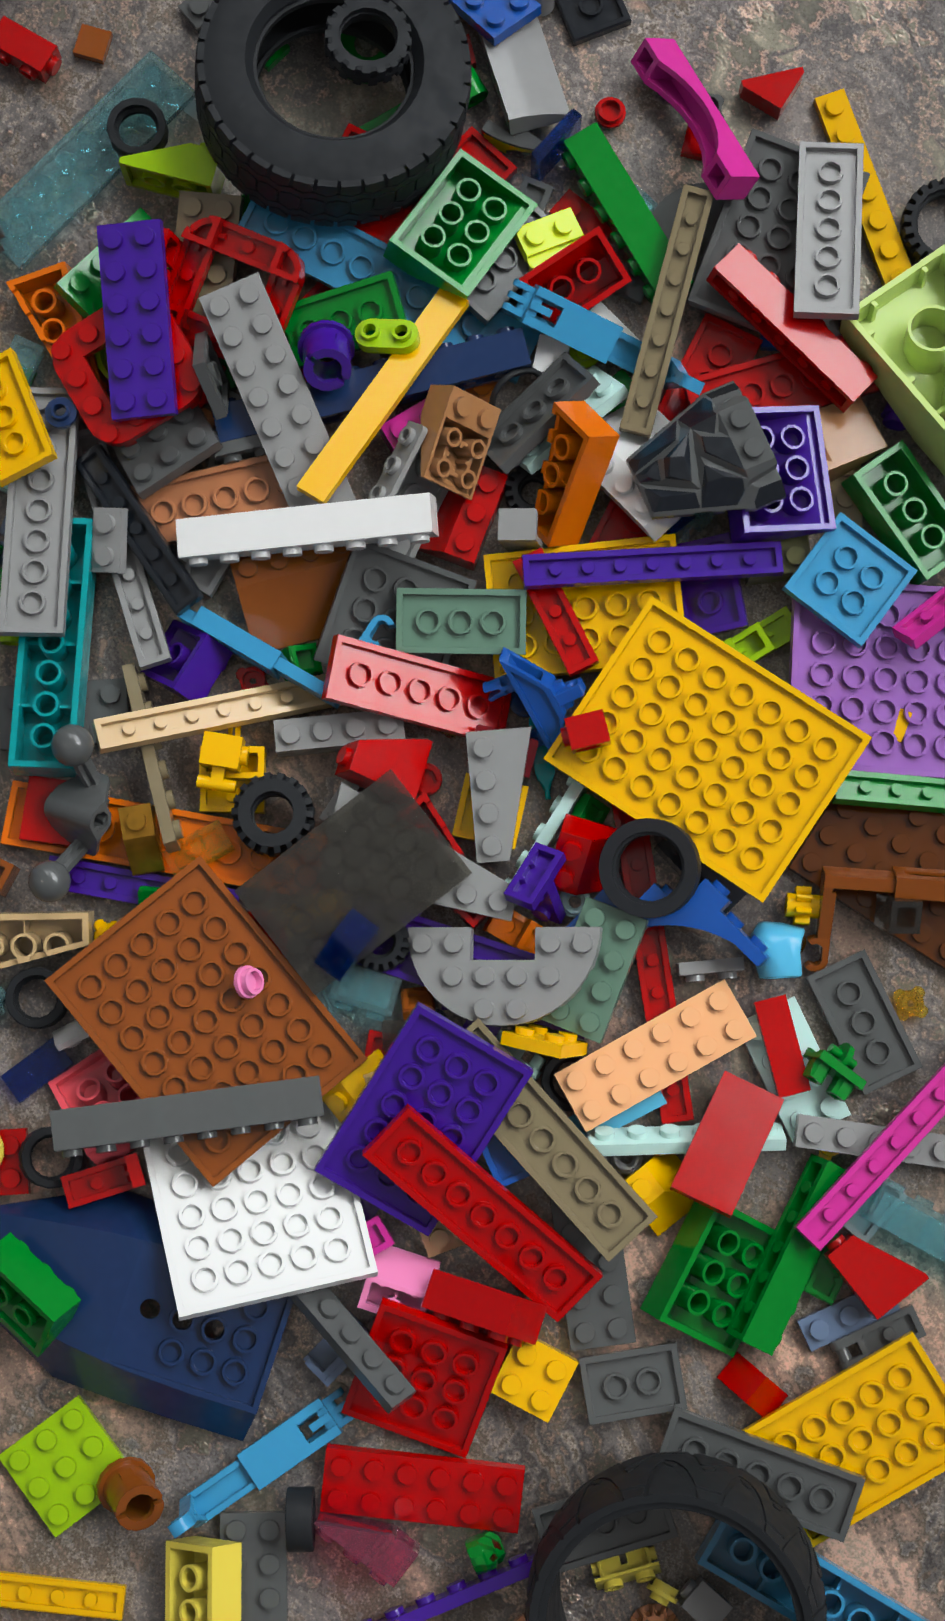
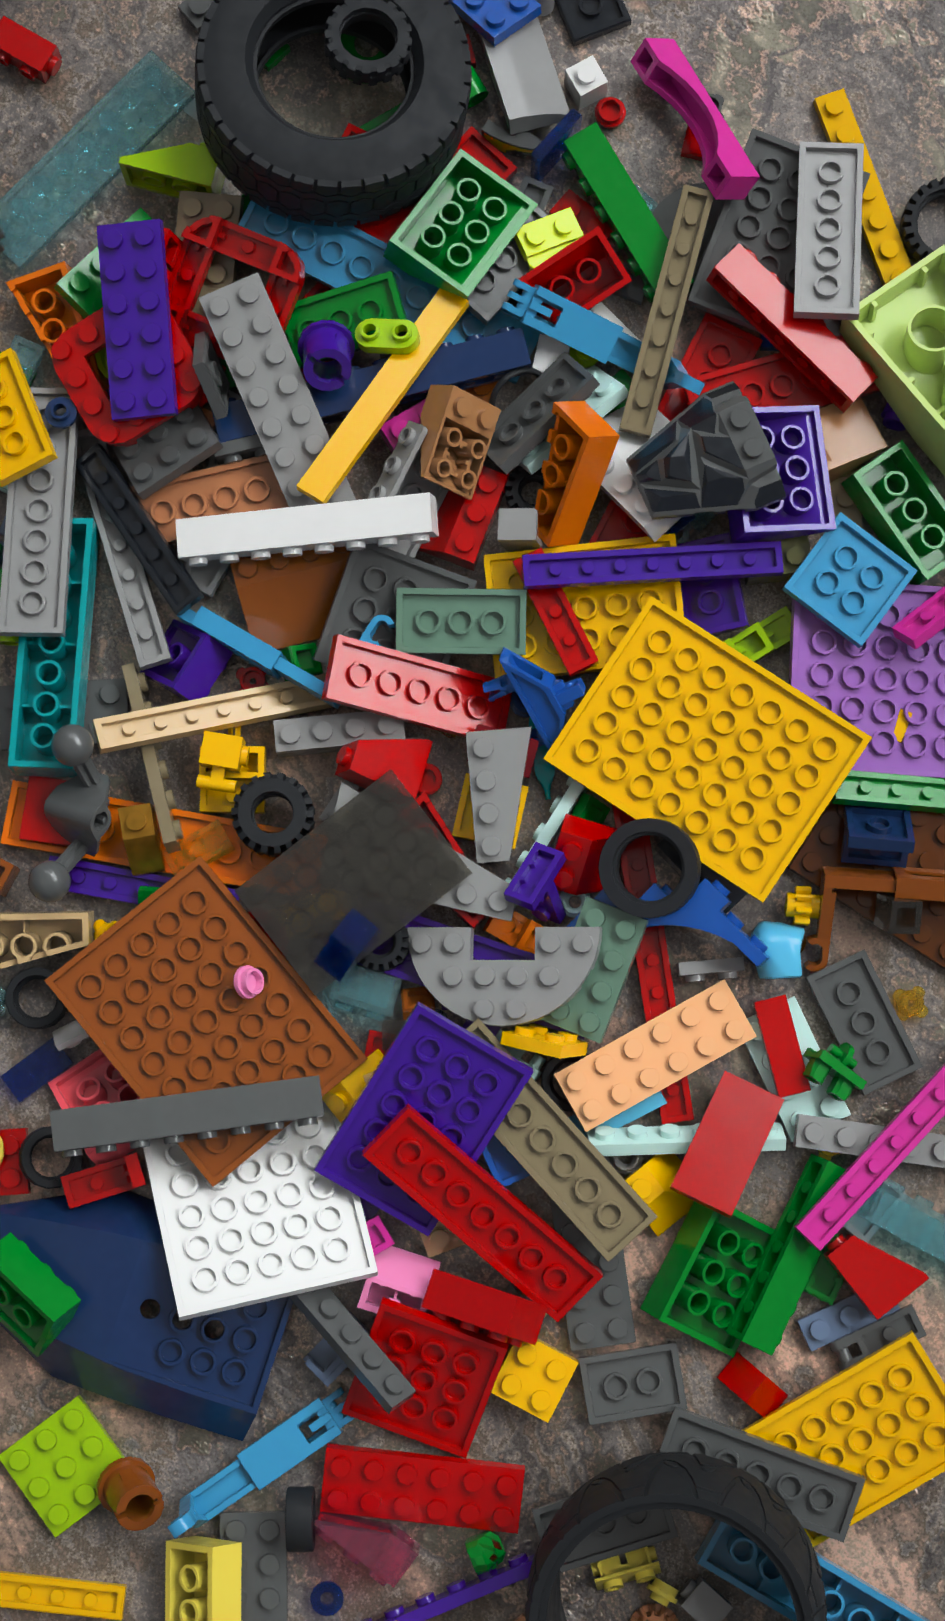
dark orange tile [73,24,113,65] -> none
light grey plate [91,507,128,573] -> none
black tyre [107,97,169,157] -> none
red brick [560,709,612,754] -> none
red slope [739,67,804,120] -> none
none -> clear blue plate [310,1581,344,1616]
none -> white brick [564,55,608,110]
none -> dark blue bracket [840,805,915,868]

